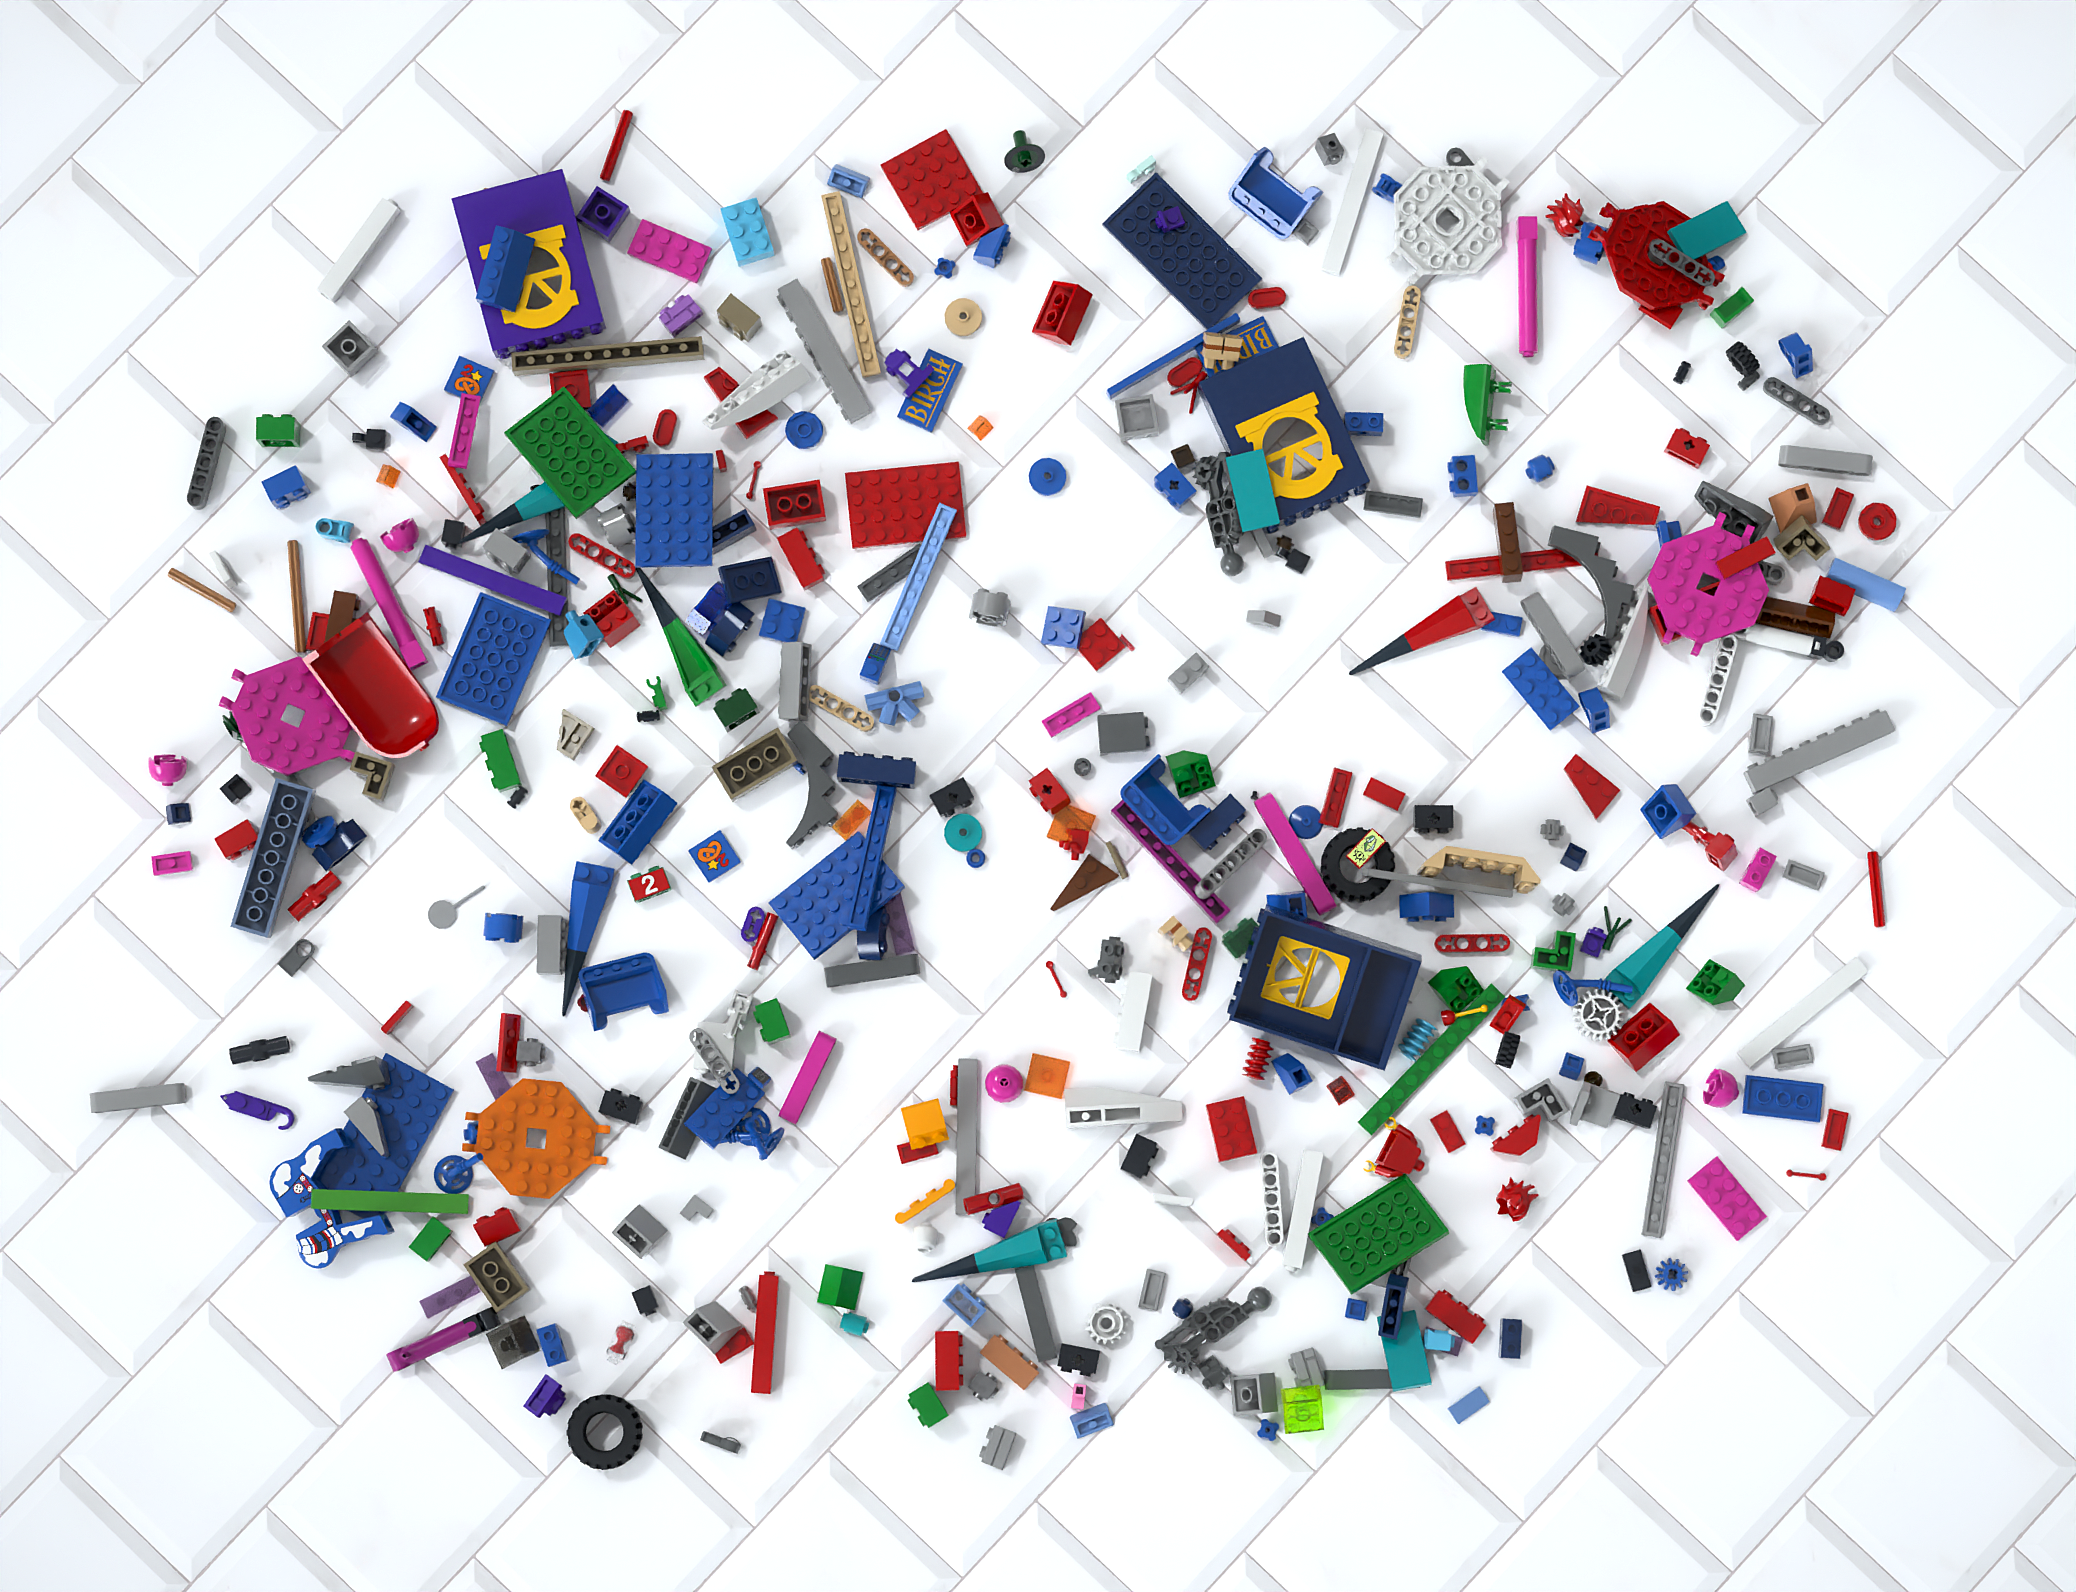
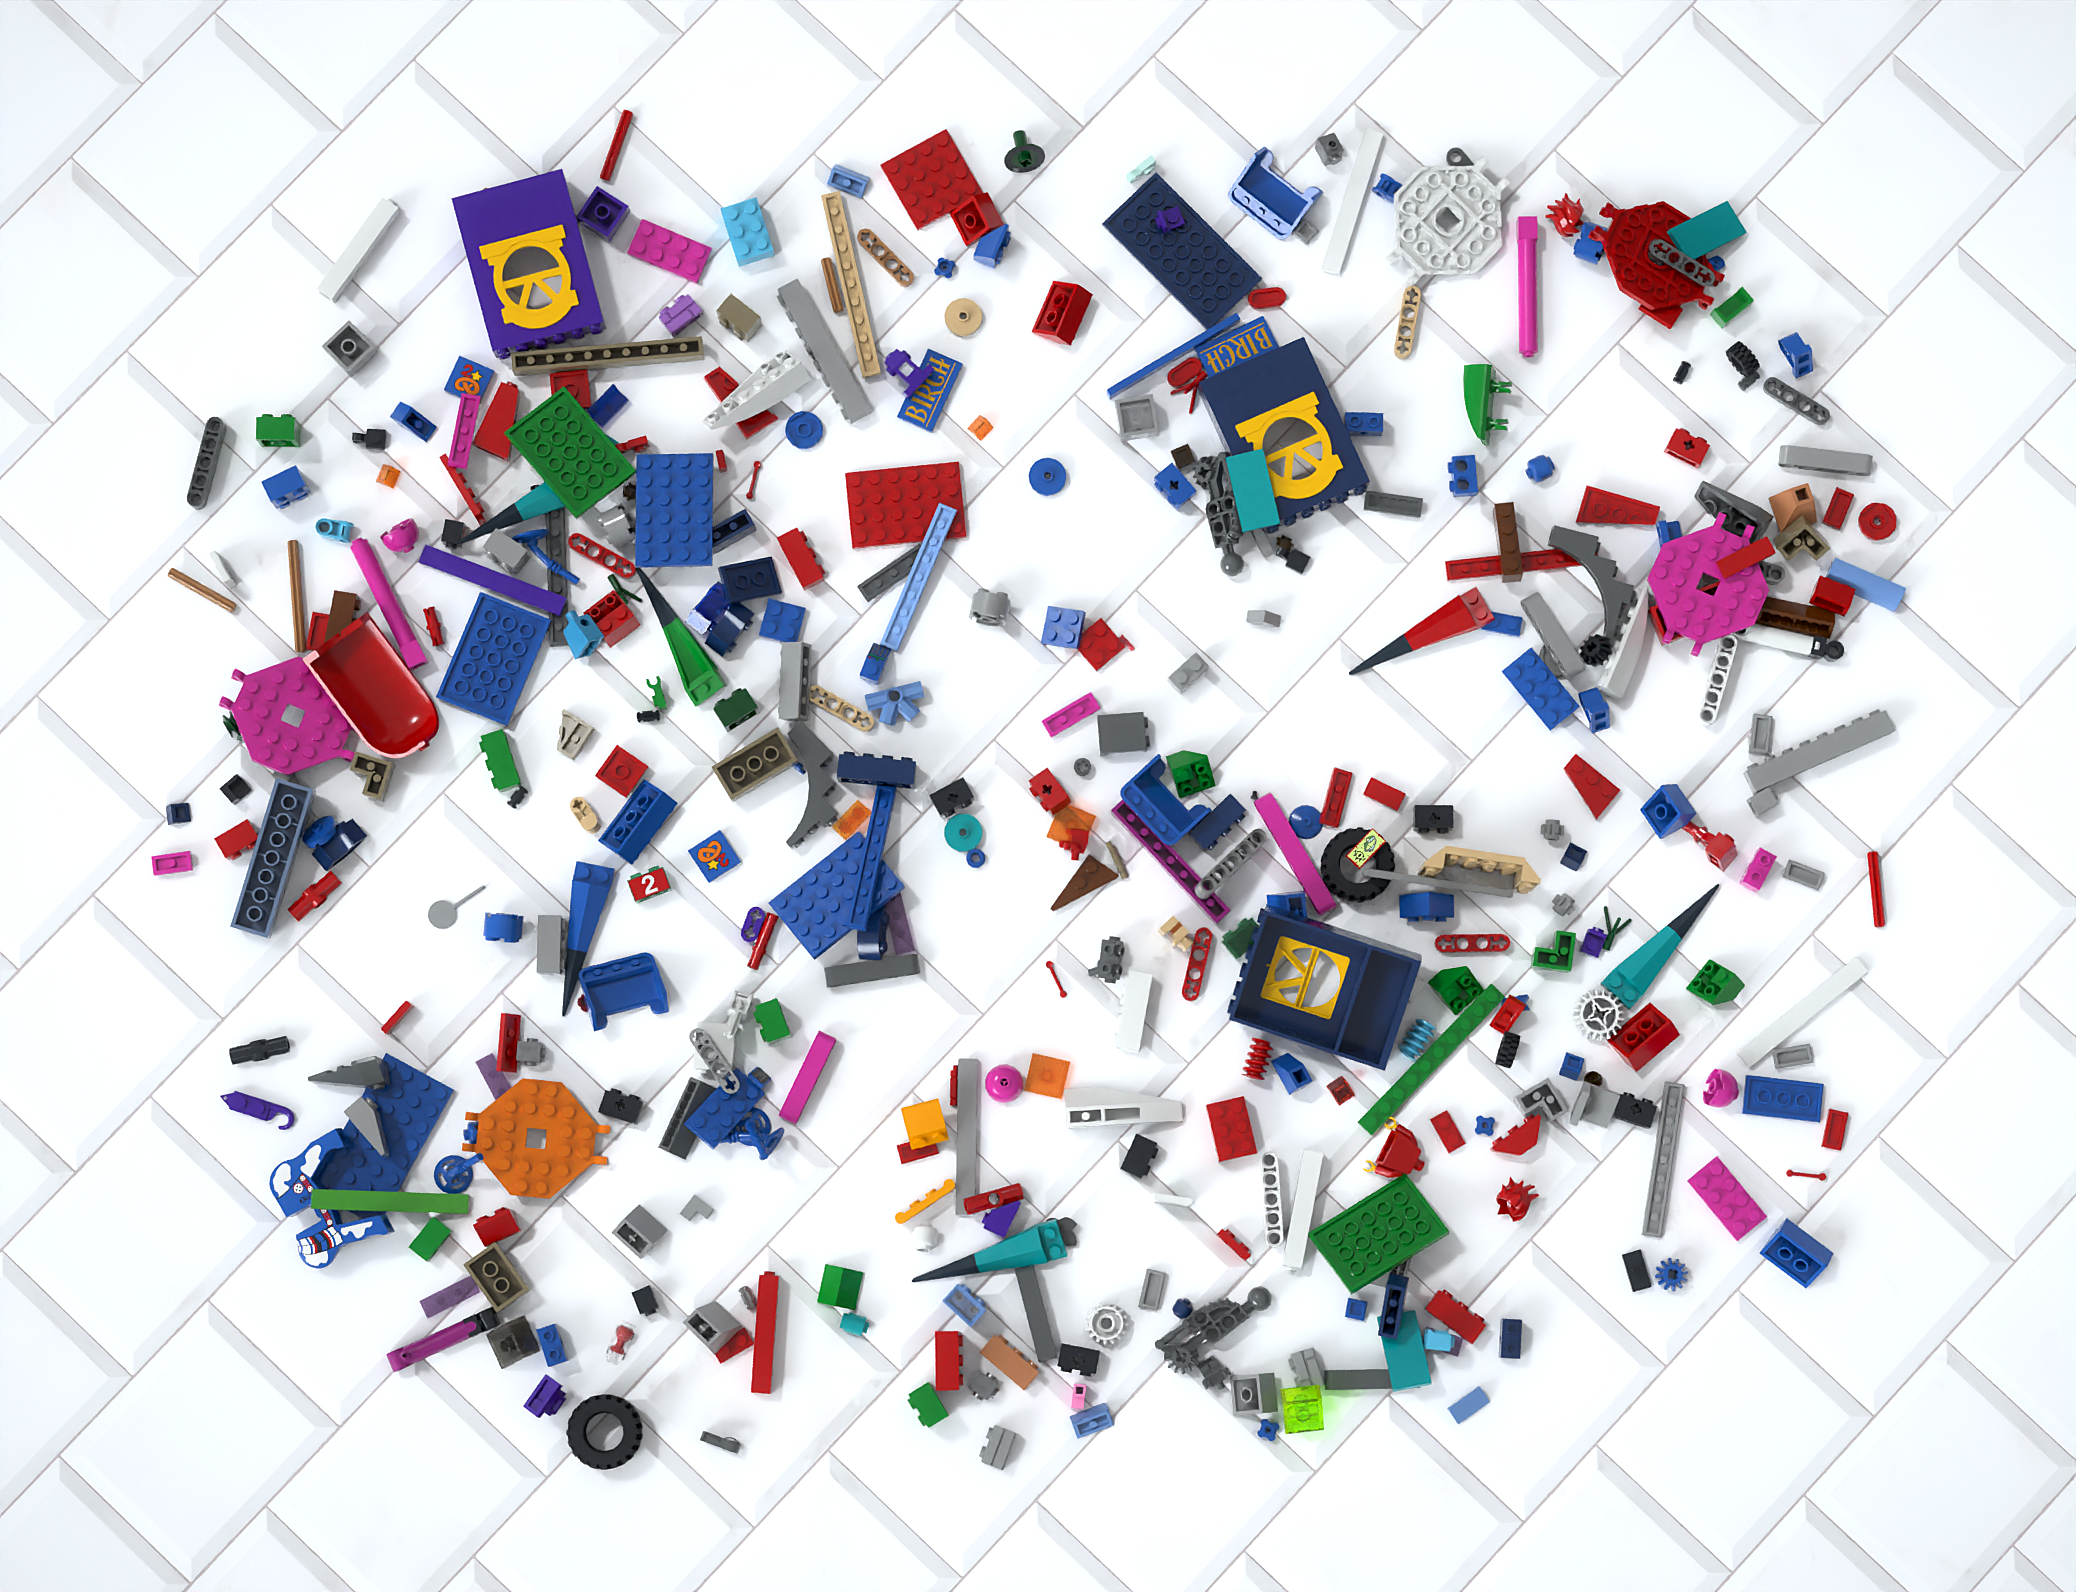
light grey beam [89,1083,186,1113] -> none
dark pink cylinder [148,754,187,786] -> none
dark grey piece [277,939,315,977] -> none
blue slope [475,225,535,313] -> none
red tile [653,409,677,447] -> none
red brick [763,479,826,530] -> none
tan hips [1201,332,1242,370] -> none
blue plate [1311,1207,1334,1226] -> none
hinge [1441,1005,1488,1026] -> none
blue dish [1553,970,1633,1007] -> none
none -> red slope [472,381,521,462]
none -> blue slope [1759,1218,1834,1289]

